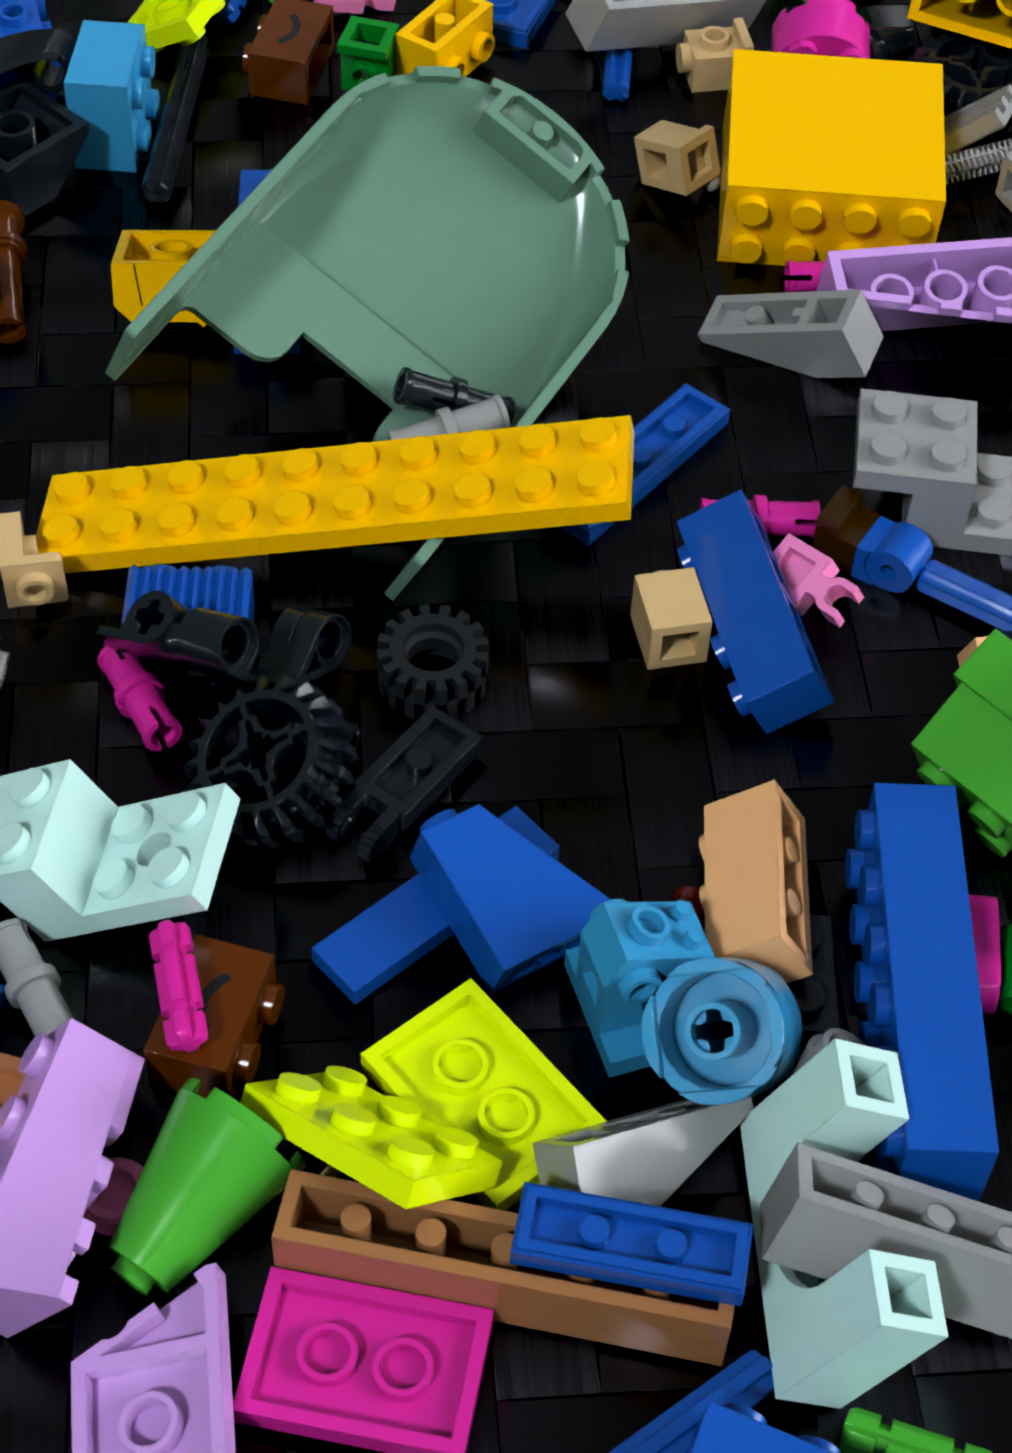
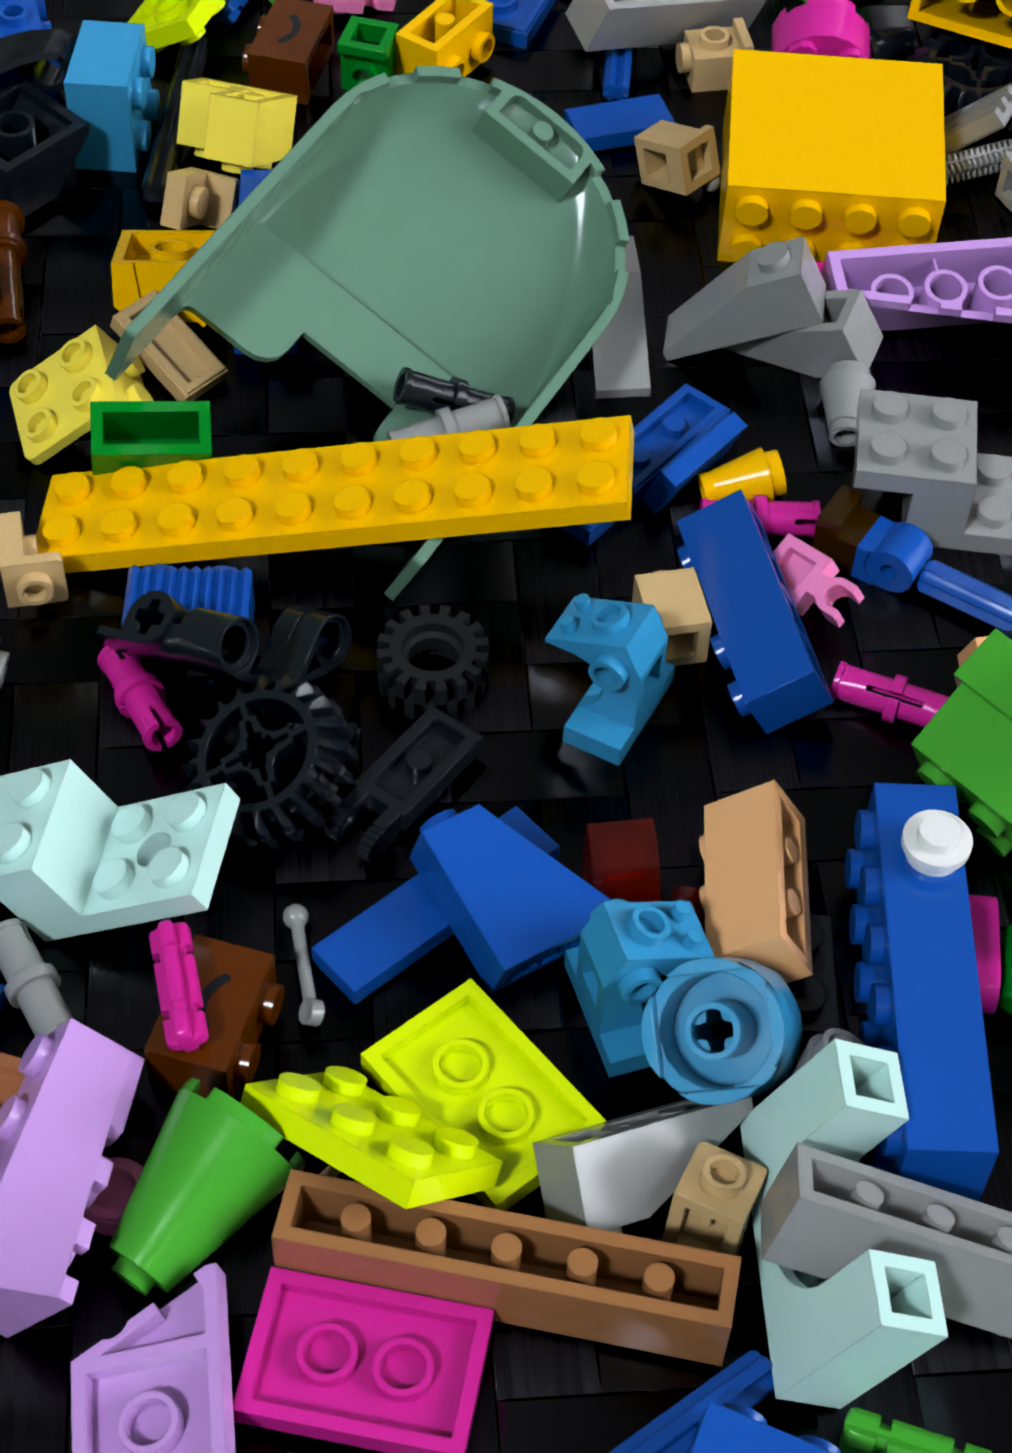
blue tile [510,1182,754,1307] -> none
none -> light yellow bracket [9,324,154,465]
none -> green brick [90,401,212,476]
none -> tan tile [110,289,228,401]
none -> tan bracket [160,167,240,230]
none -> light yellow brick [176,77,298,174]
none -> light grey hinge [283,904,325,1027]
none -> dark azure tile [545,593,675,766]
none -> blue tile [564,94,675,152]
none -> clear red brick [582,818,660,902]
none -> light grey slope [587,236,651,399]
none -> blue tile [641,411,748,515]
none -> tan bracket [662,1142,767,1256]
none -> light grey slope [663,236,826,361]
none -> yellow cone [698,447,787,501]
none -> light grey cone [820,360,876,447]
none -> dark pink pin [830,661,949,727]
none -> white plate [901,810,973,877]

